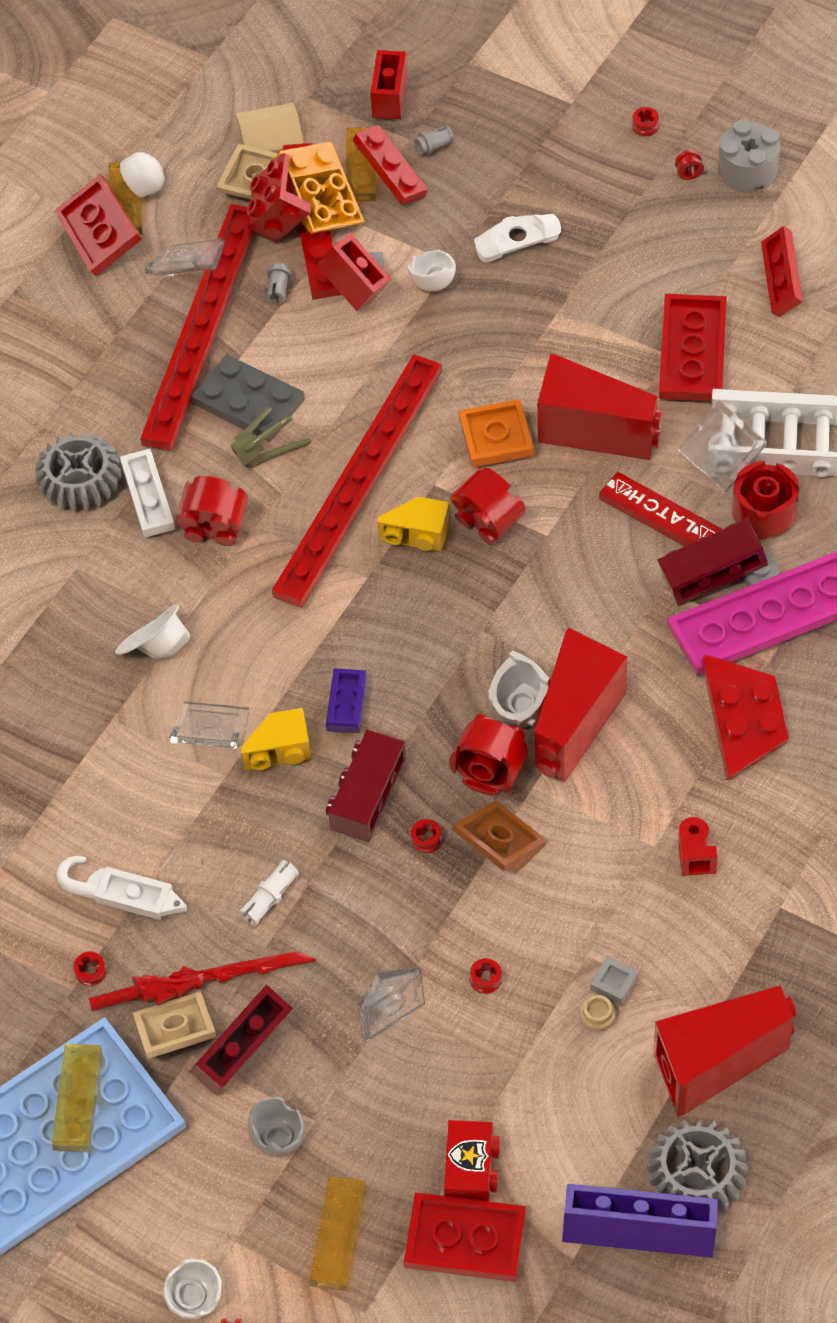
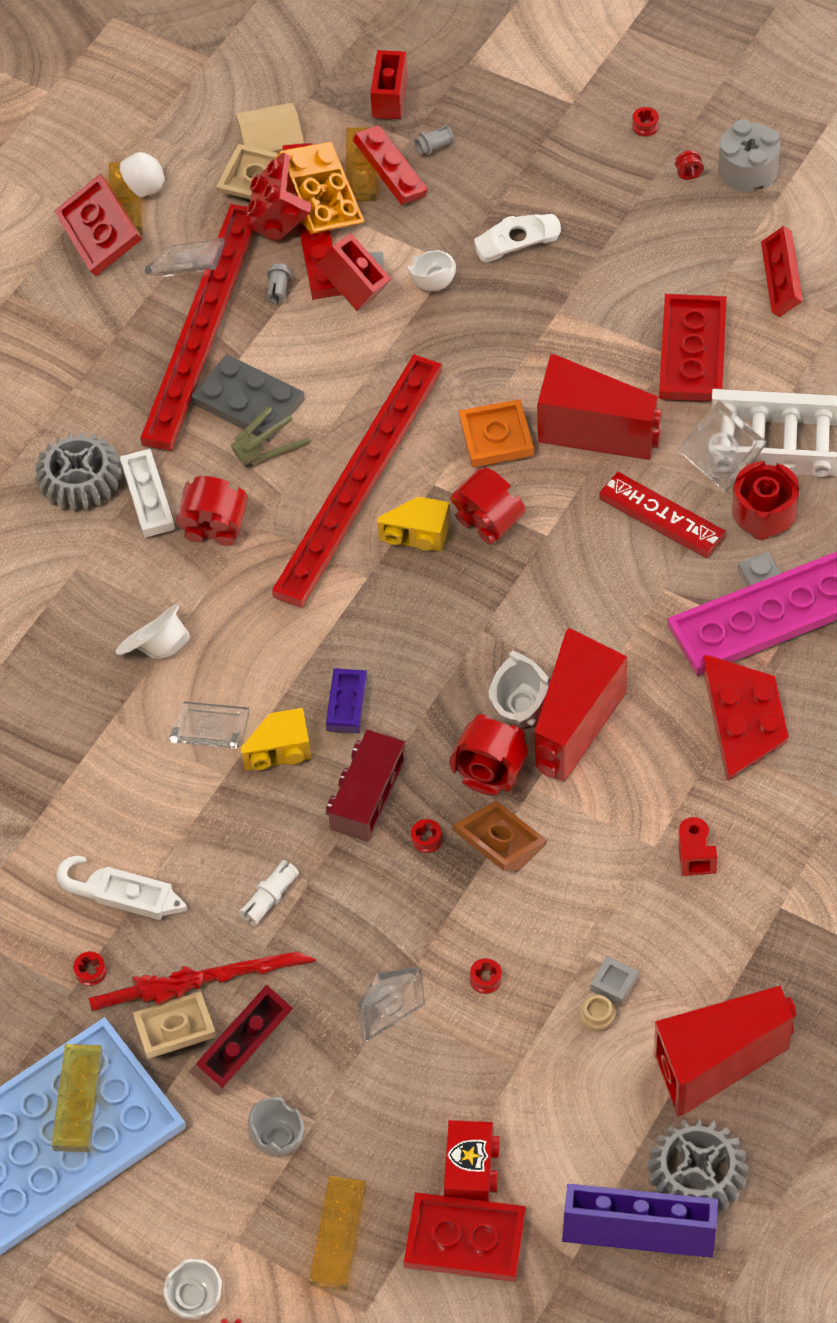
dark red brick [657,518,768,606] -> none

